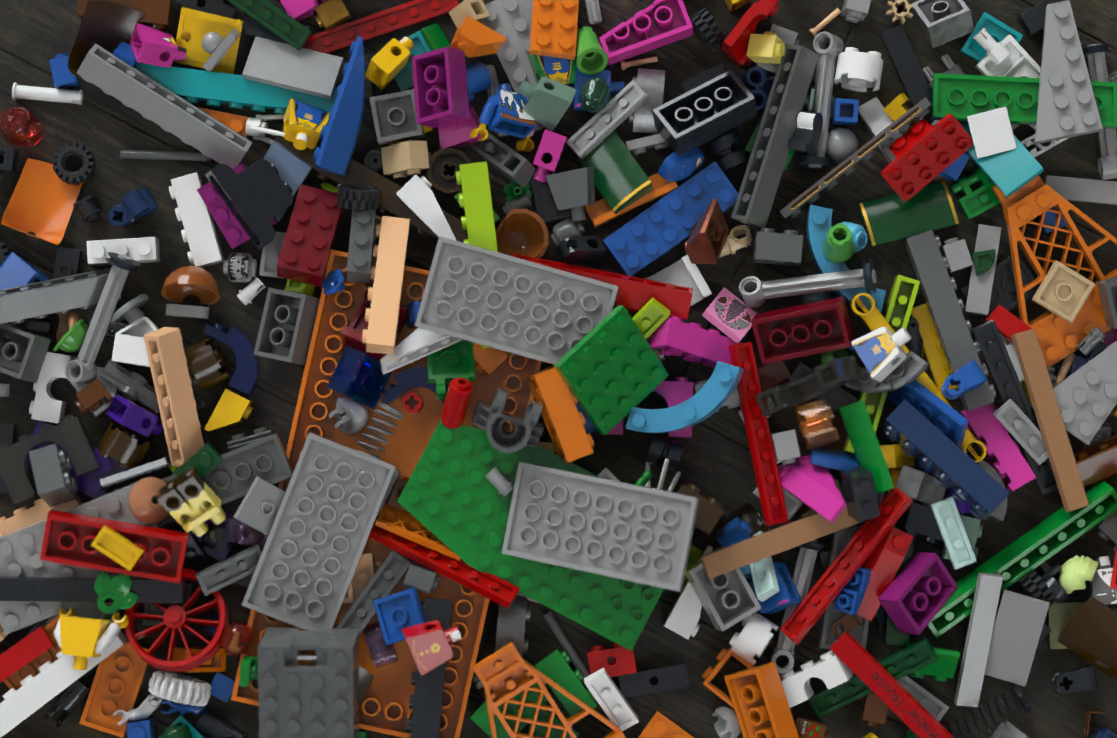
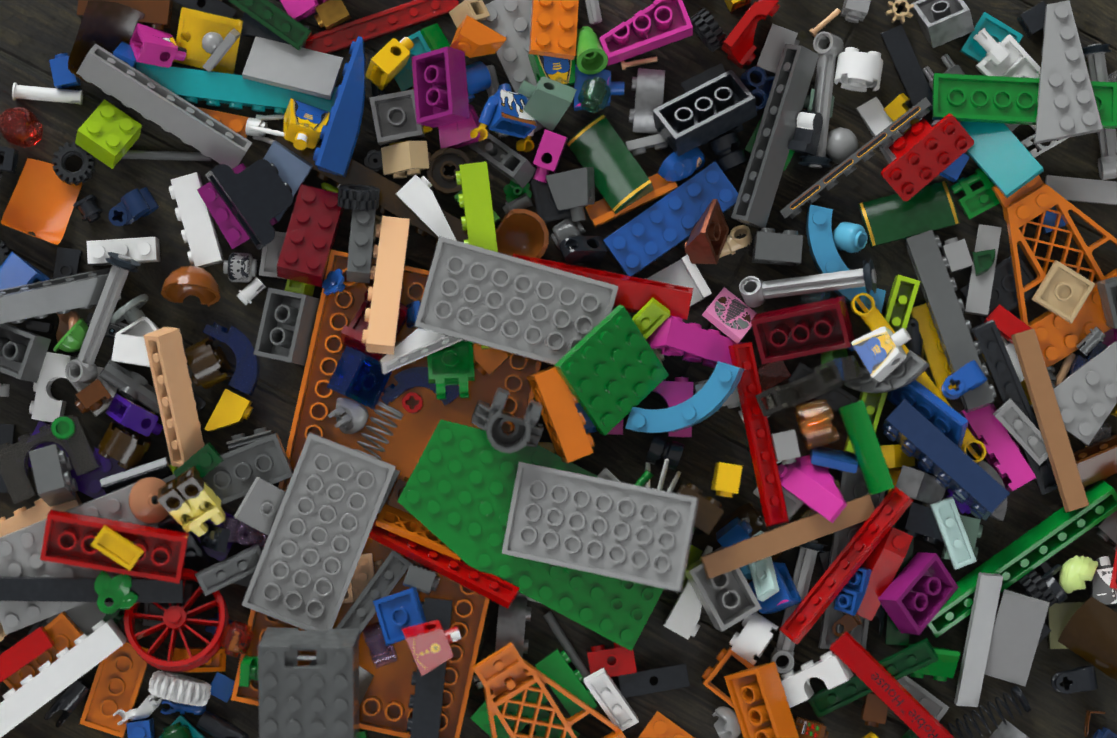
yellow torso [54,607,129,670] -> none
light grey beam [165,304,209,319] -> none
red brick [440,378,473,429] -> none
light grey pin [485,467,514,497] -> none
light grey tile [566,80,649,159] -> none
light yellow brick [747,31,785,64] -> none
bright green plant [822,224,854,263] -> none
blue brick [832,98,859,126] -> none
black brick [841,466,880,522] -> none
white sticker [967,107,1016,158] -> none
none -> green tile [51,416,76,439]
none -> lime brick [75,99,142,169]
none -> yellow brick [711,462,743,498]

